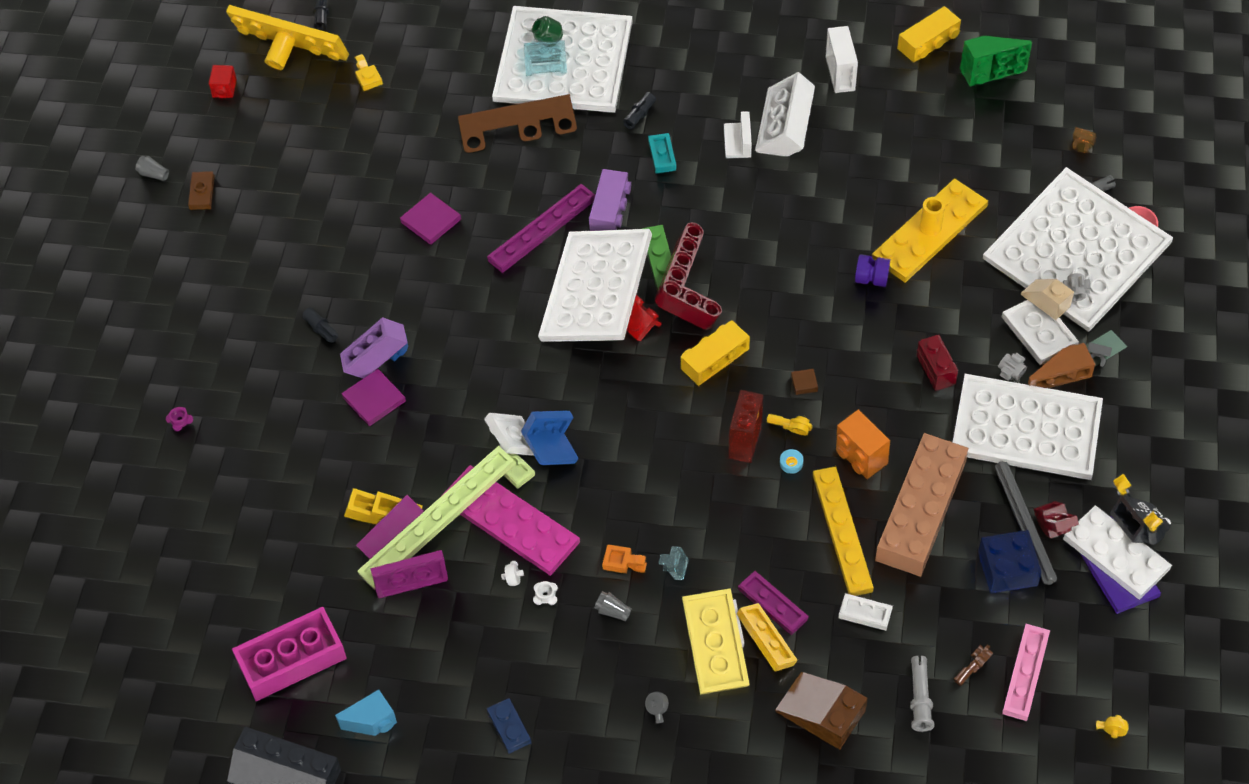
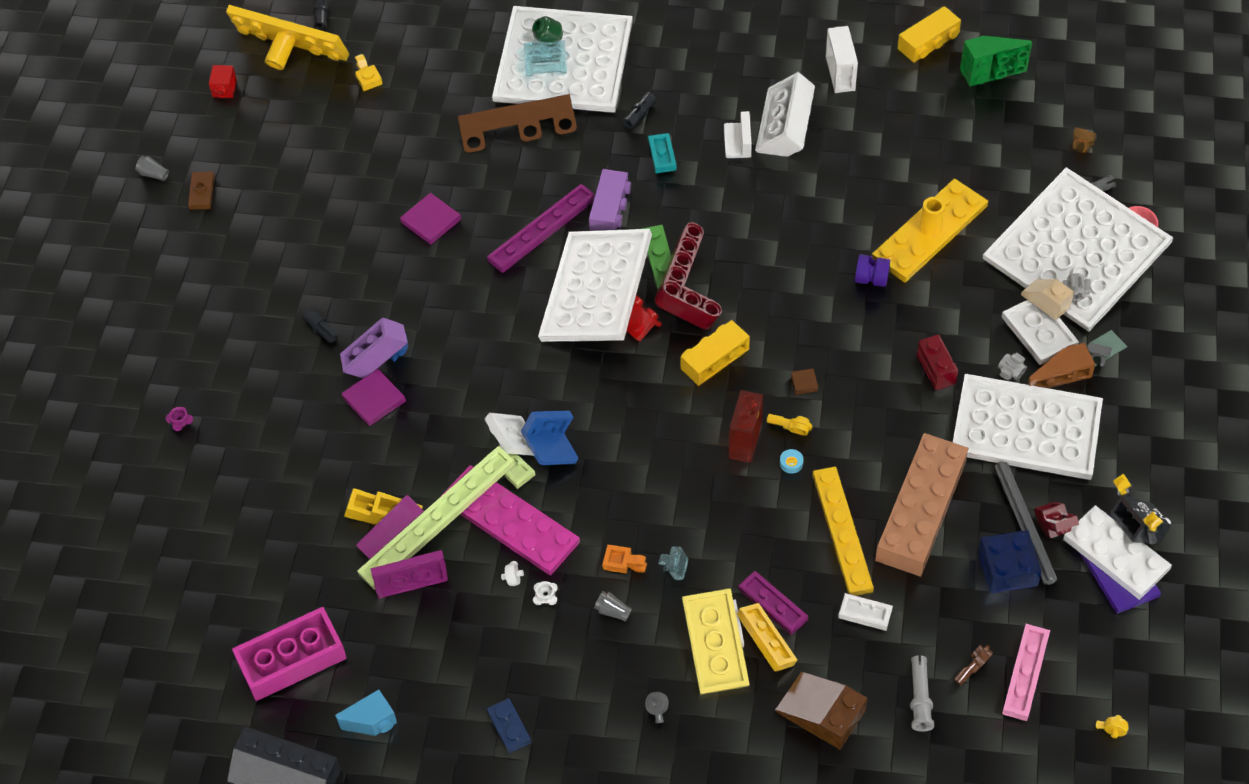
orange brick [836,410,890,479] -> none

